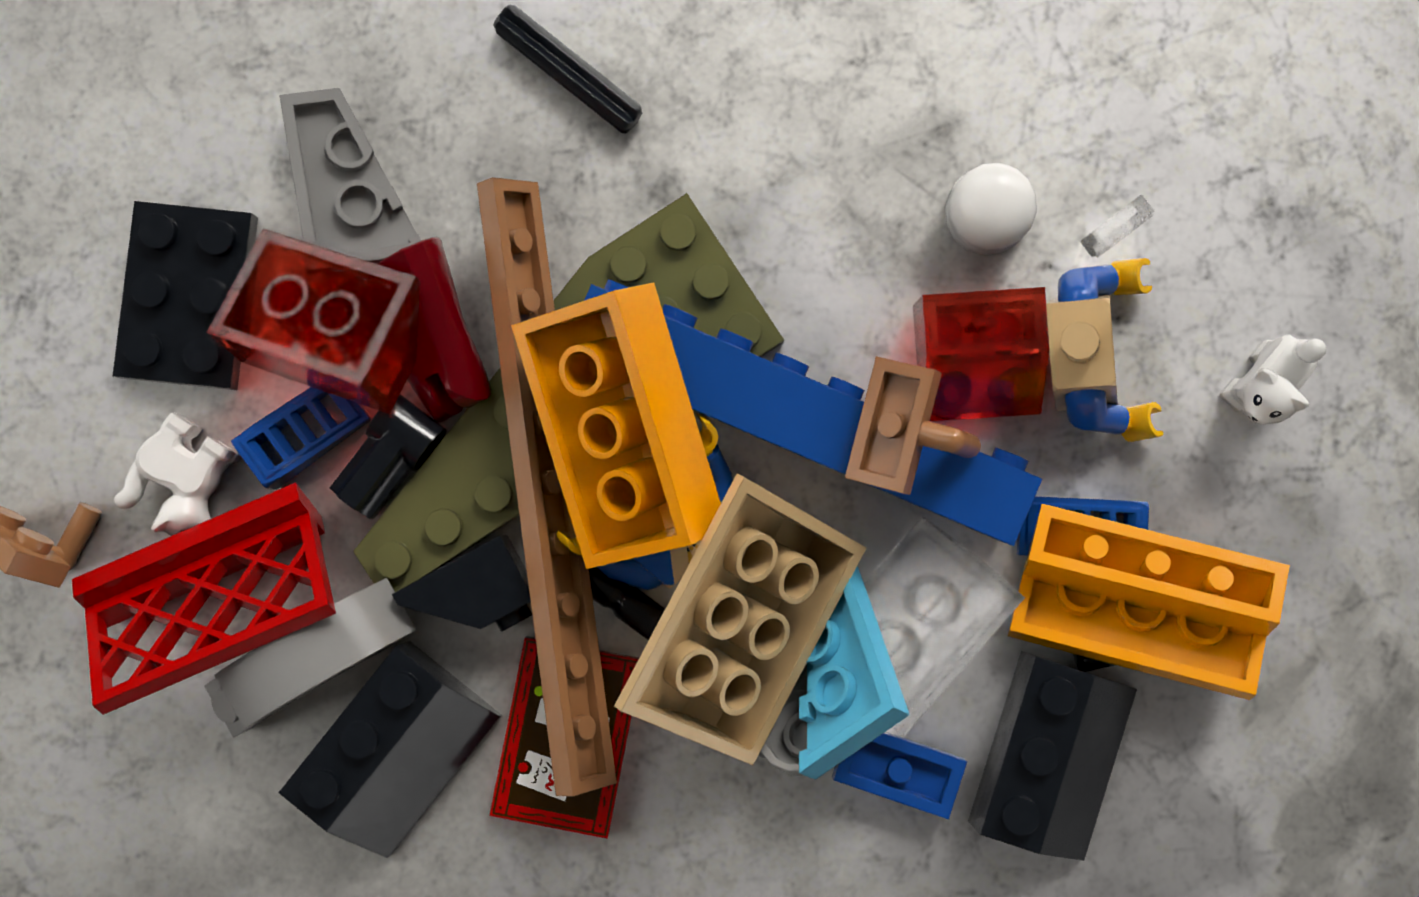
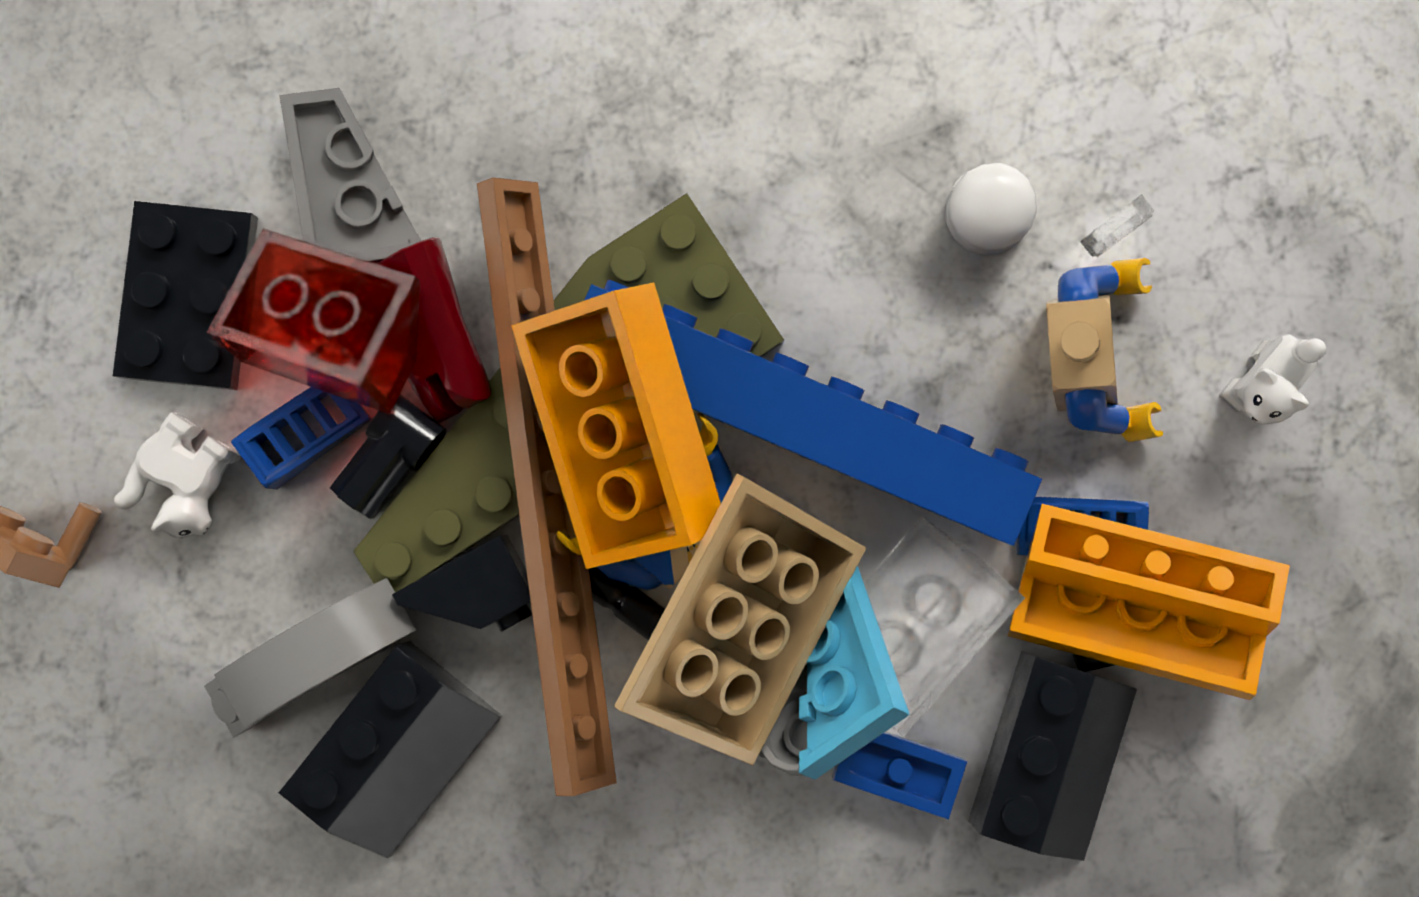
red fence [72,482,336,715] -> none
tile [489,636,639,839] -> none
black axle [493,4,642,134] -> none
medium nougat plate [845,356,981,495] -> none
clear red slope [913,287,1049,422] -> none

